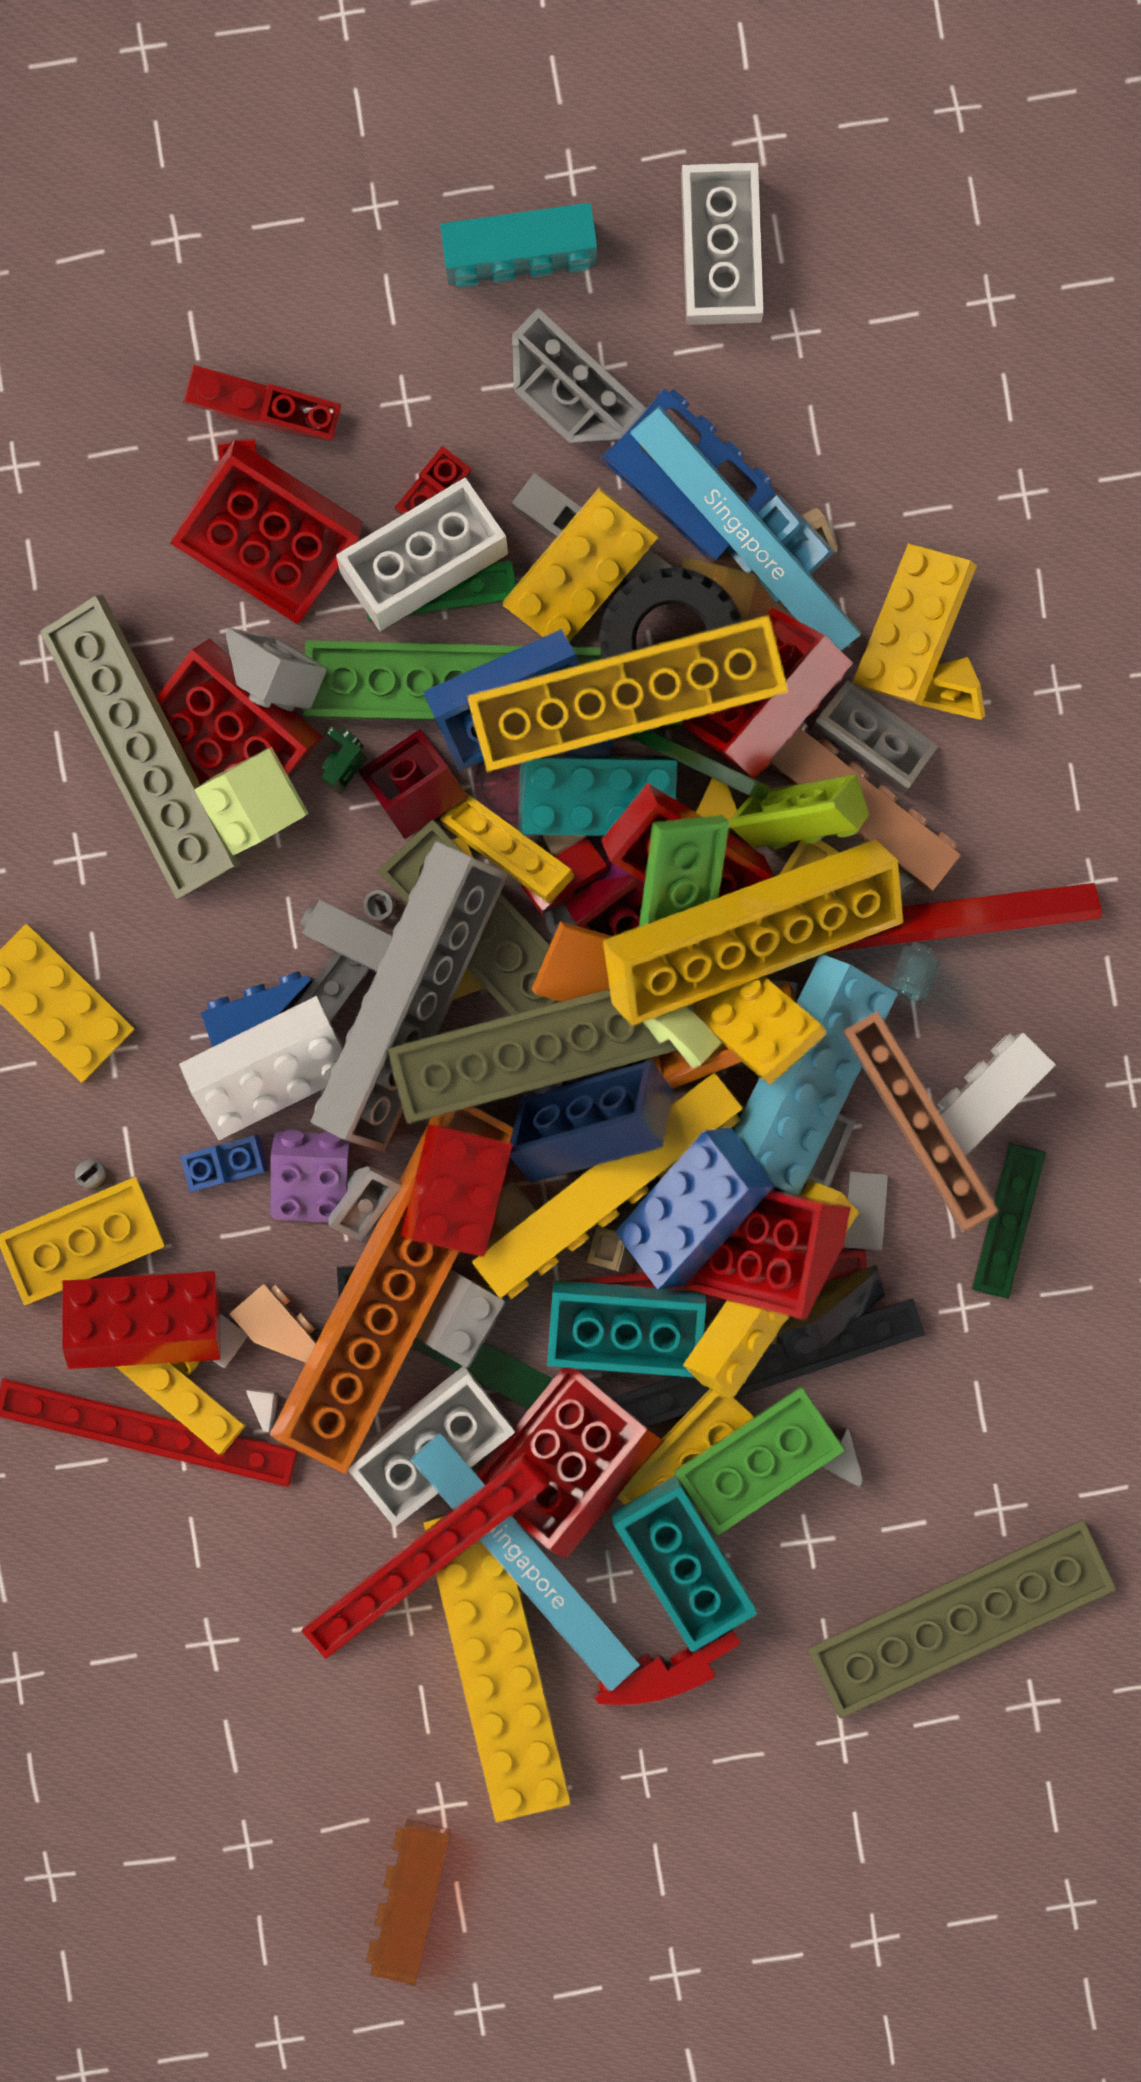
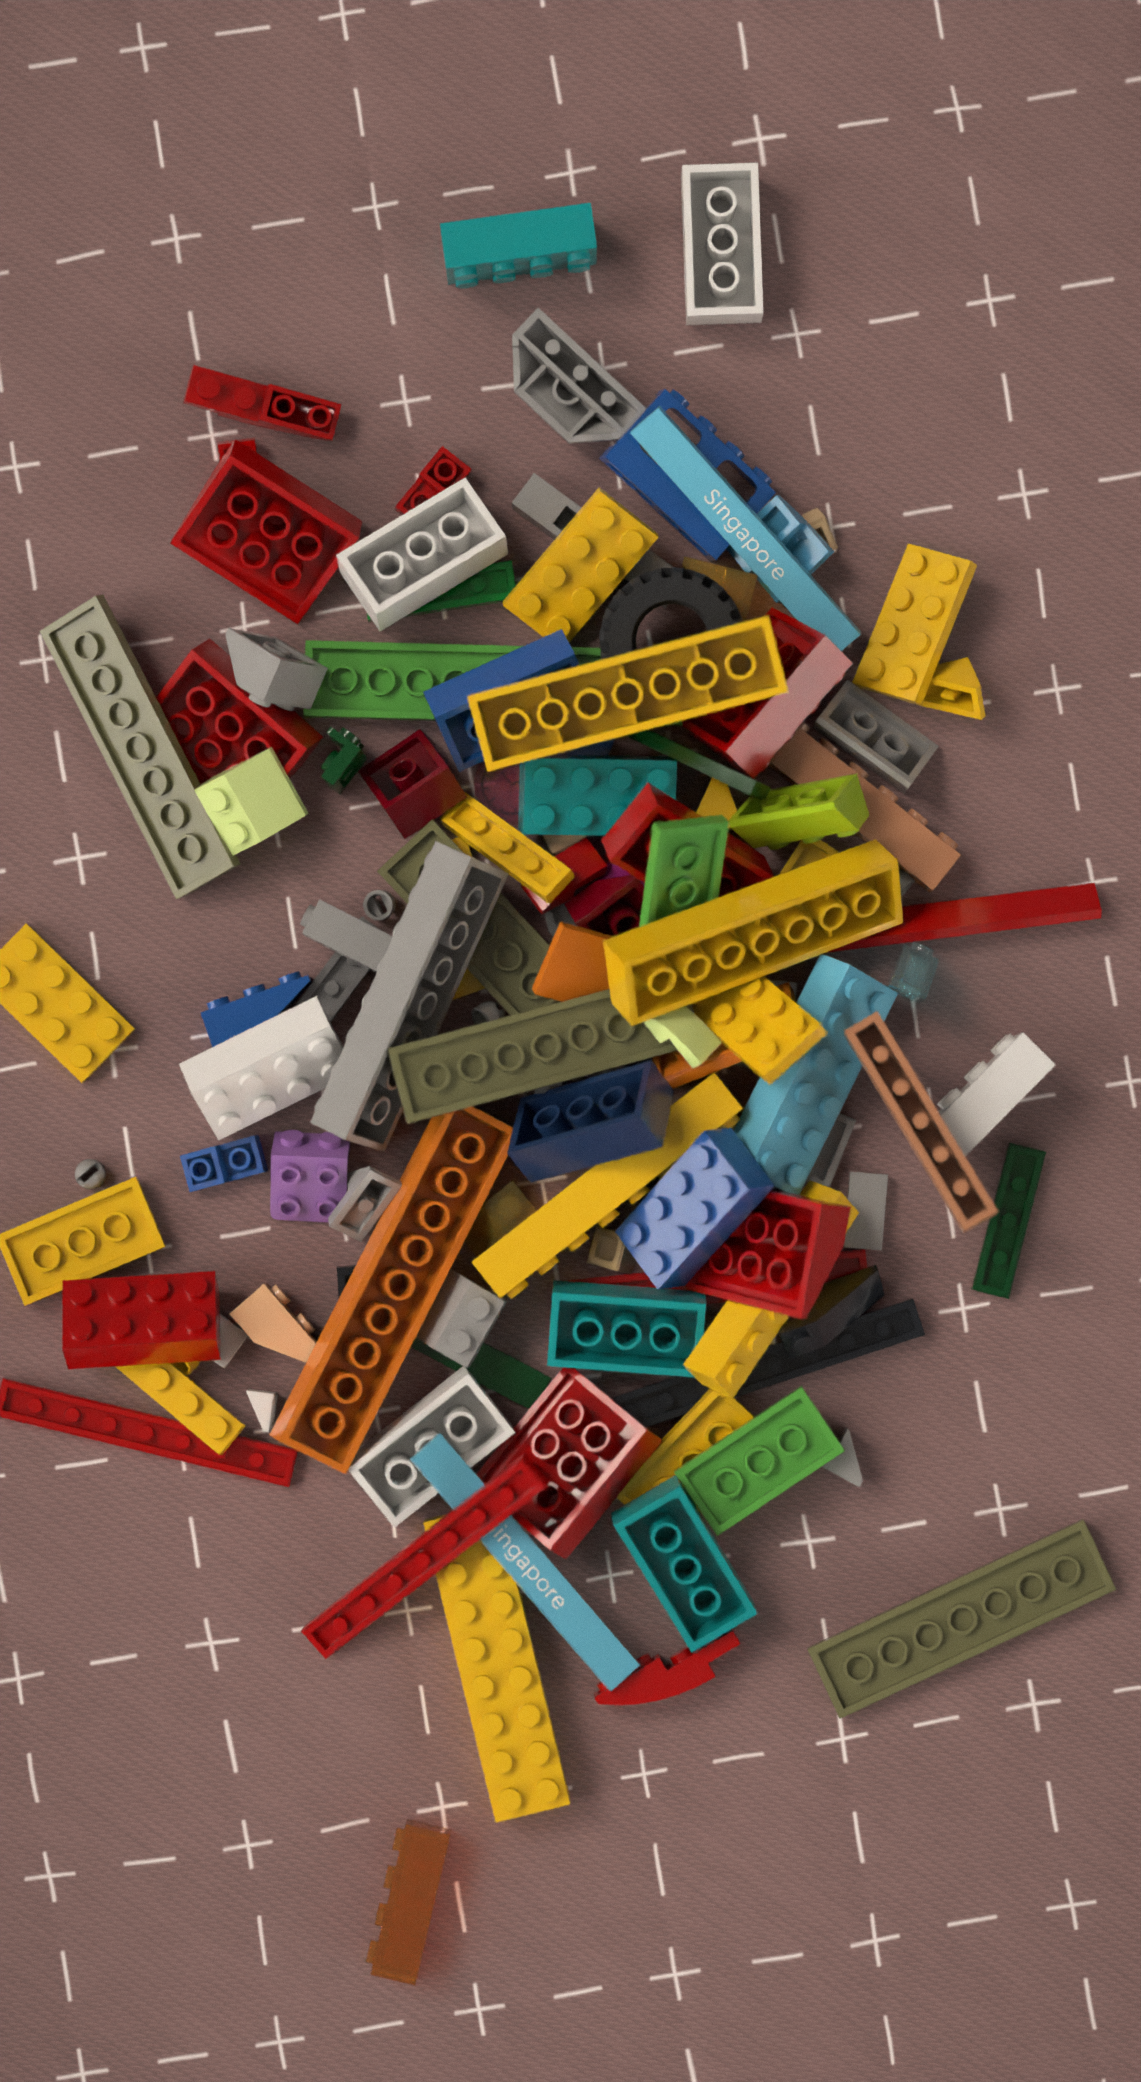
red brick [401,1124,512,1257] -> none
none -> light grey hinge [471,1001,505,1025]

